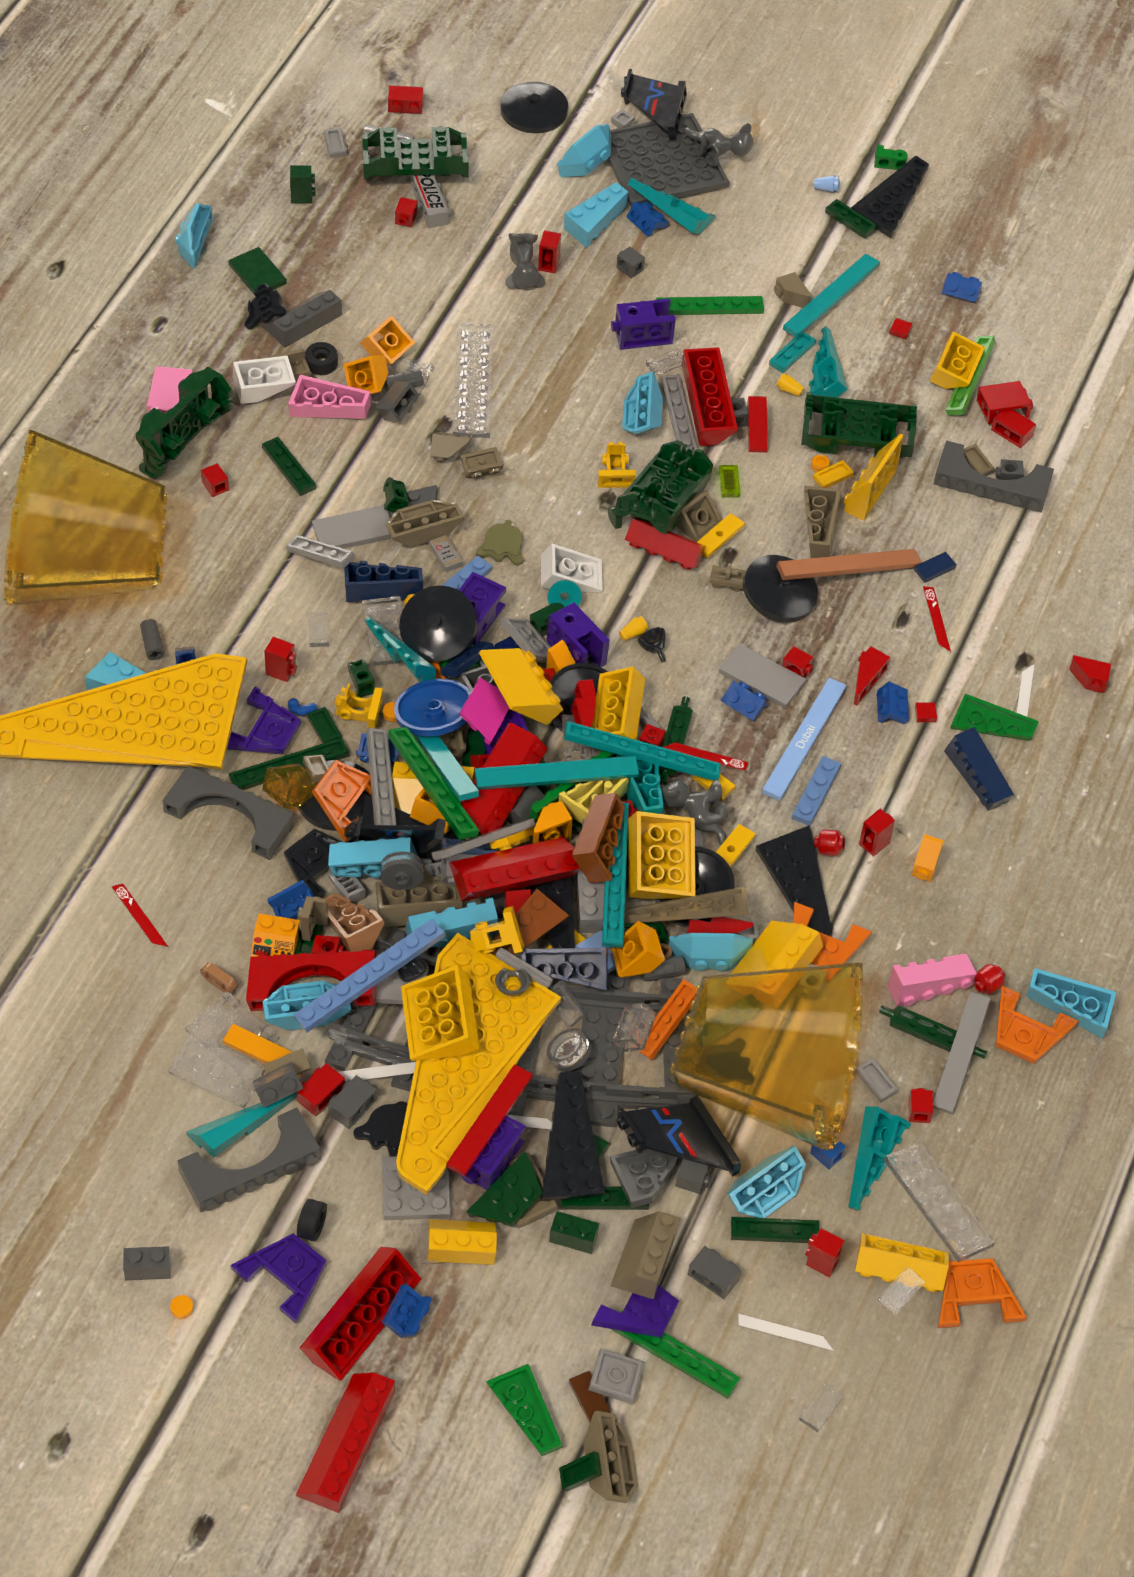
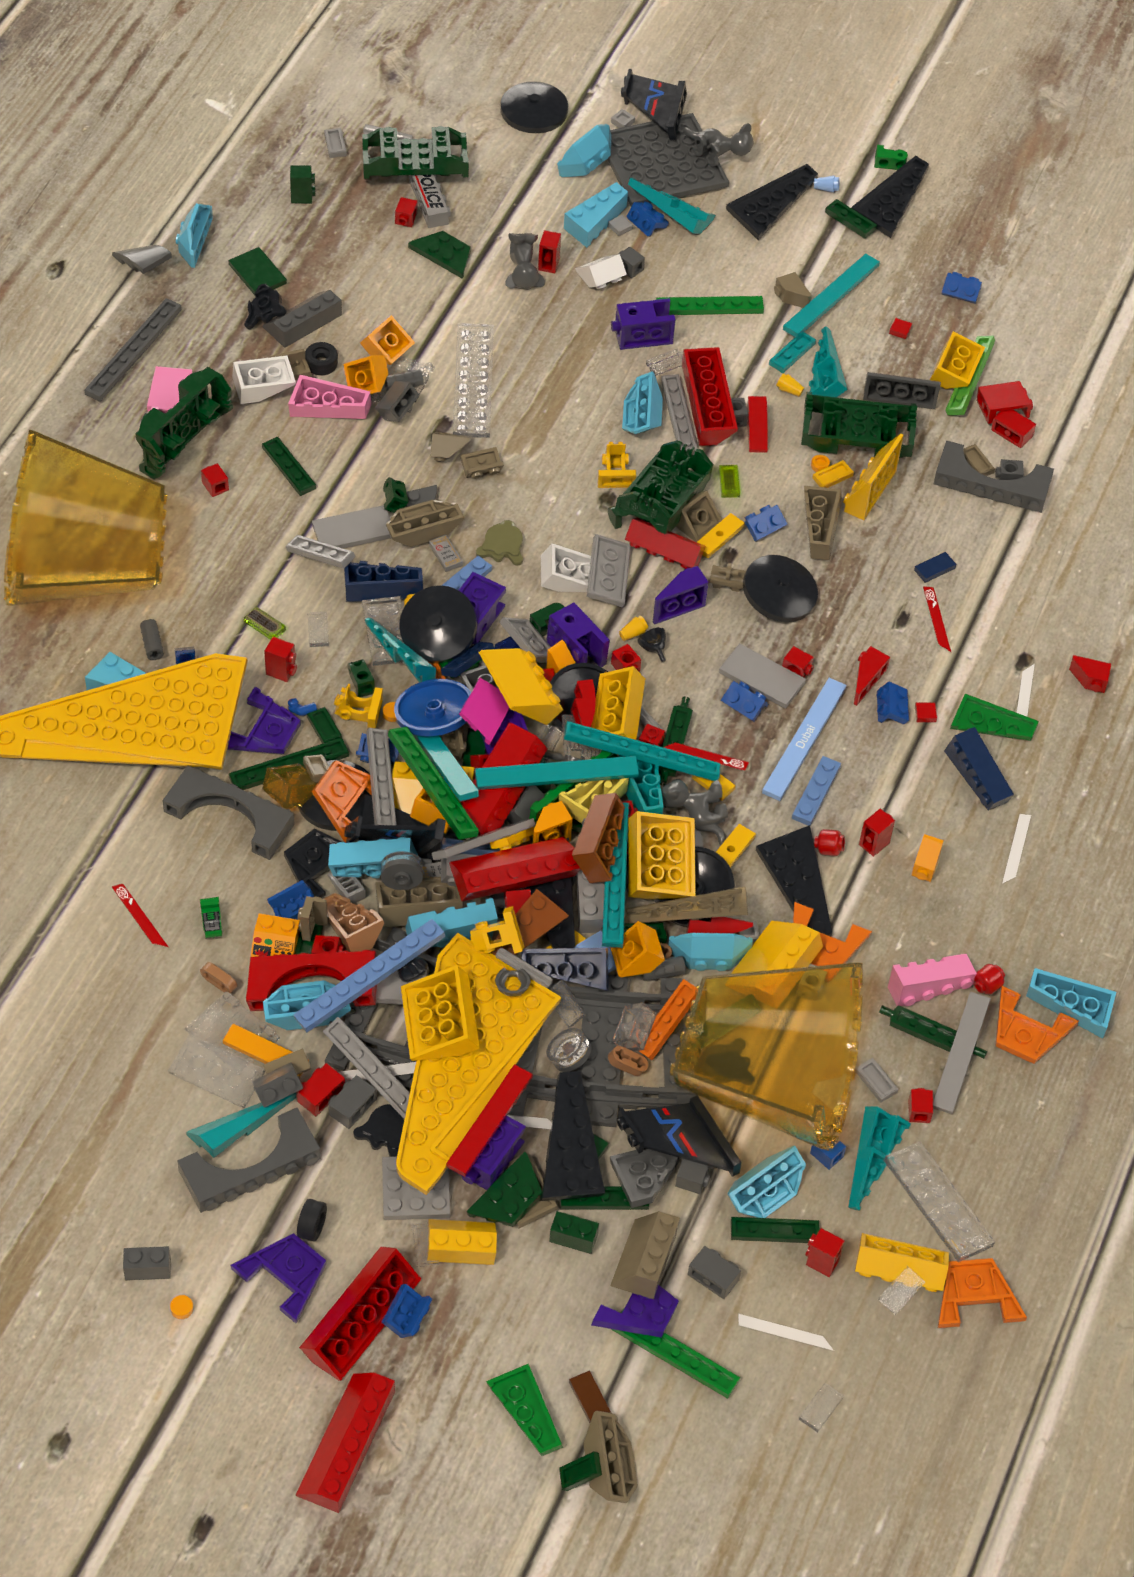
red brick [388,85,423,114] -> none
teal piece [547,580,582,607] -> none
light grey tile [588,1348,644,1404] -> none
nougat tile [776,549,921,580] -> none
none -> dark grey plate [84,298,182,402]
none -> dark grey slope [112,245,172,274]
none -> green leg [200,897,222,939]
none -> tile [244,606,286,640]
none -> light grey tile [323,1017,410,1119]
none -> dark green wing [408,231,471,279]
none -> clear tile [537,724,562,763]
none -> dark grey piece [543,750,583,762]
none -> white slope [575,254,627,289]
none -> light grey tile [587,534,631,607]
none -> light grey tile [608,215,633,236]
none -> medium nougat beam [608,1046,648,1076]
none -> red brick [611,644,641,671]
none -> dark purple slope [653,566,708,625]
none -> black wing [726,164,818,240]
none -> bracket [744,505,788,541]
none -> dark grey slope [863,372,941,410]
none -> white sticker [1002,814,1031,883]

